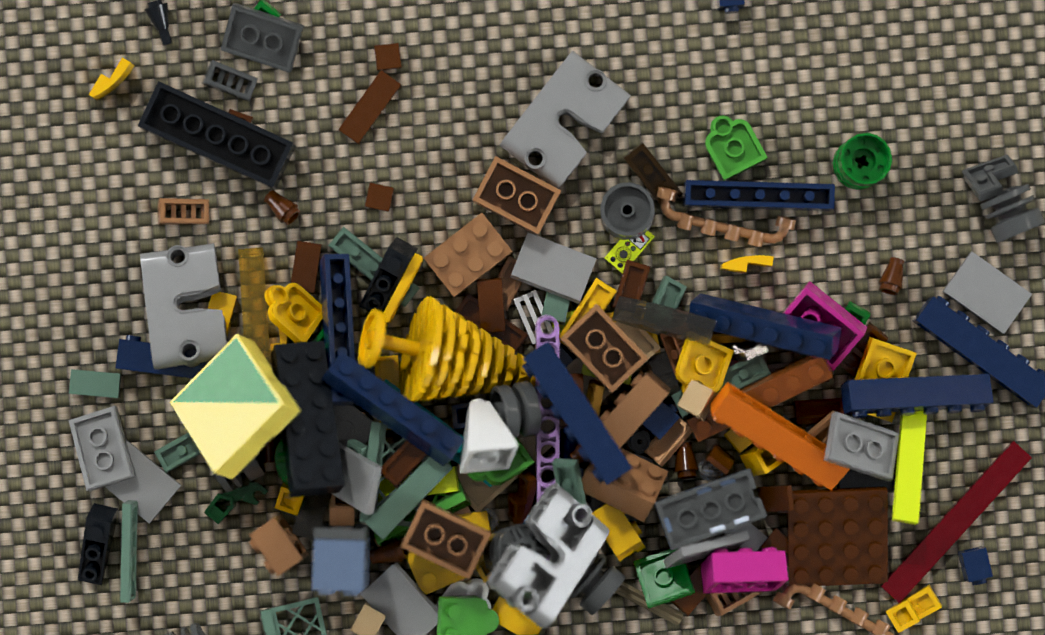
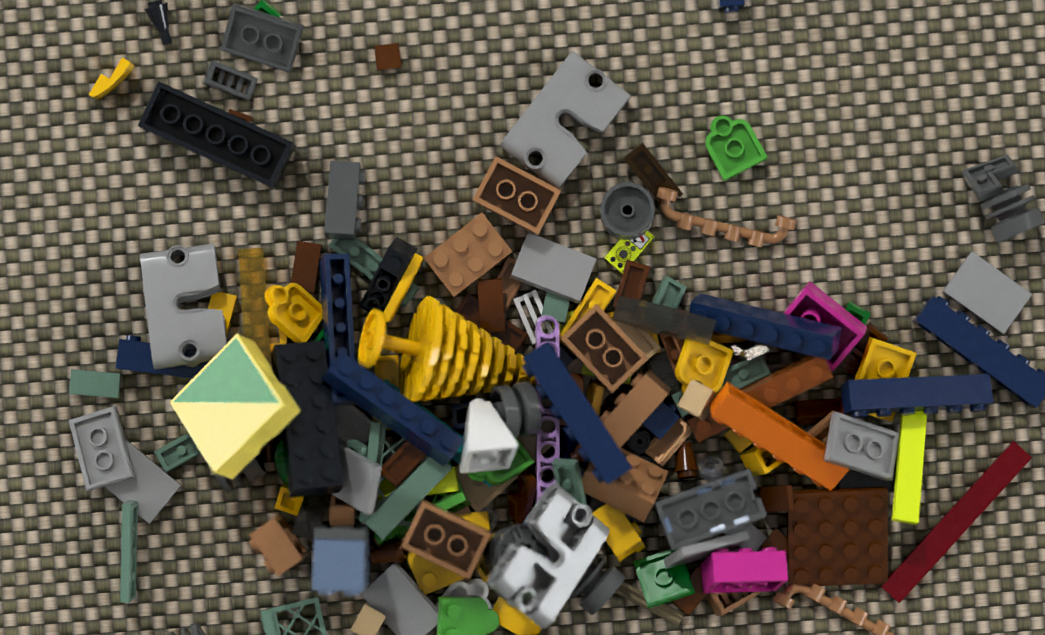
black slope [78,503,118,586] -> none
medium nougat slope [158,198,209,225] -> none
dark green piece [204,482,269,524] -> none
reddish brown cone [264,190,300,225] -> none
reddish brown tile [338,70,401,145] -> none
reddish brown tile [365,183,394,212] -> none
dark blue brick [683,180,835,211] -> none
reddish brown slope [705,443,735,475] -> none
yellow slope [720,255,774,273] -> none
green wheel [832,133,892,190] -> none
reddish brown cone [878,257,905,295] -> none
yellow slope [886,584,942,633] -> none
dark blue brick [958,546,993,585] -> none
none -> dark grey brick [324,160,365,240]

